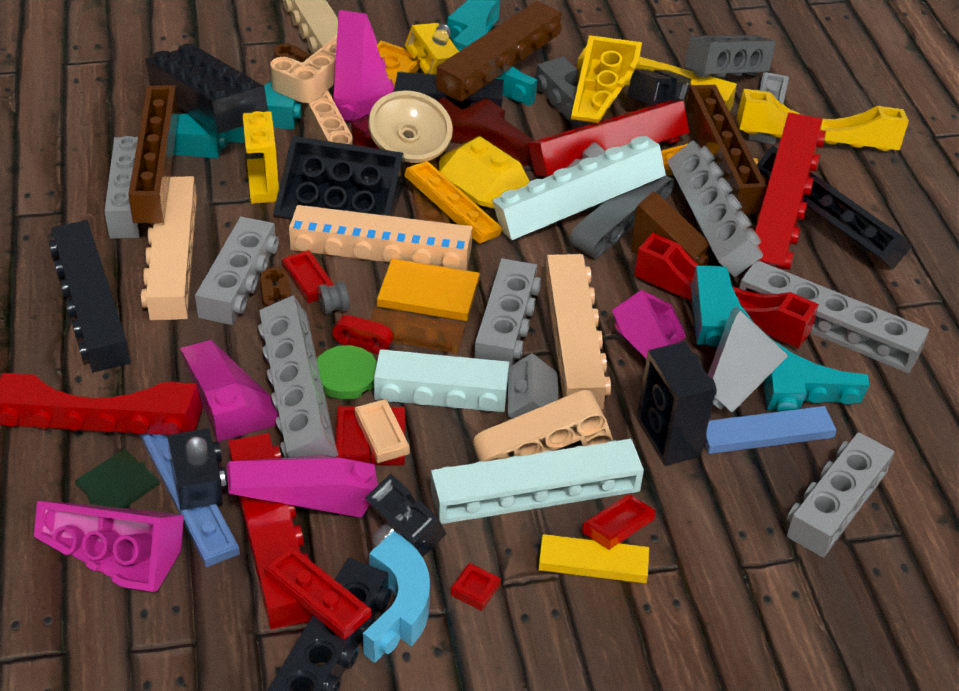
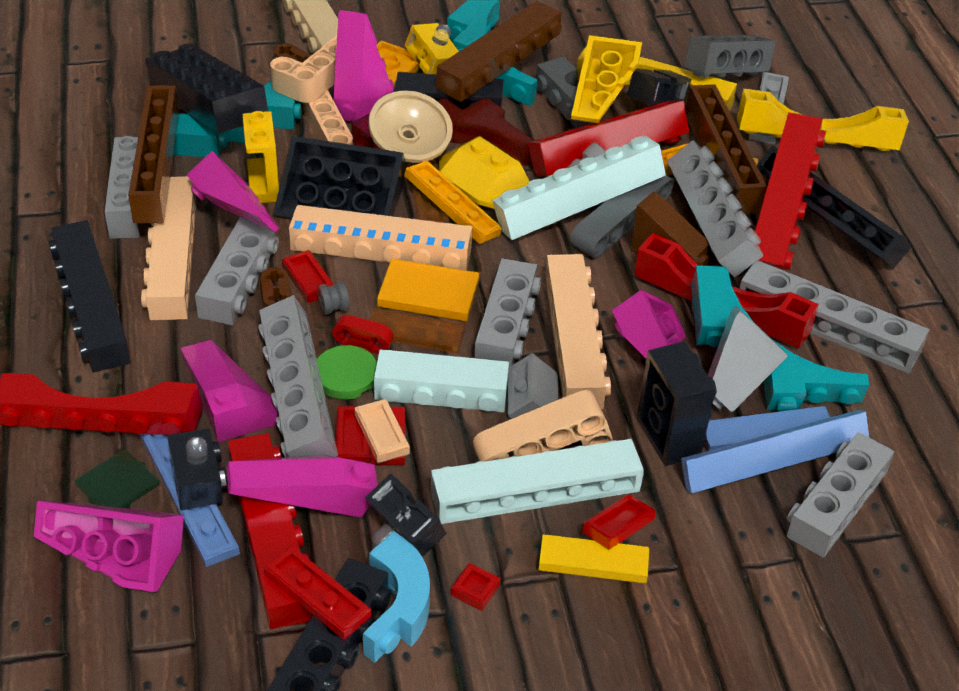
none -> dark pink wedge [187,151,279,232]
none -> medium blue tile [681,409,869,493]

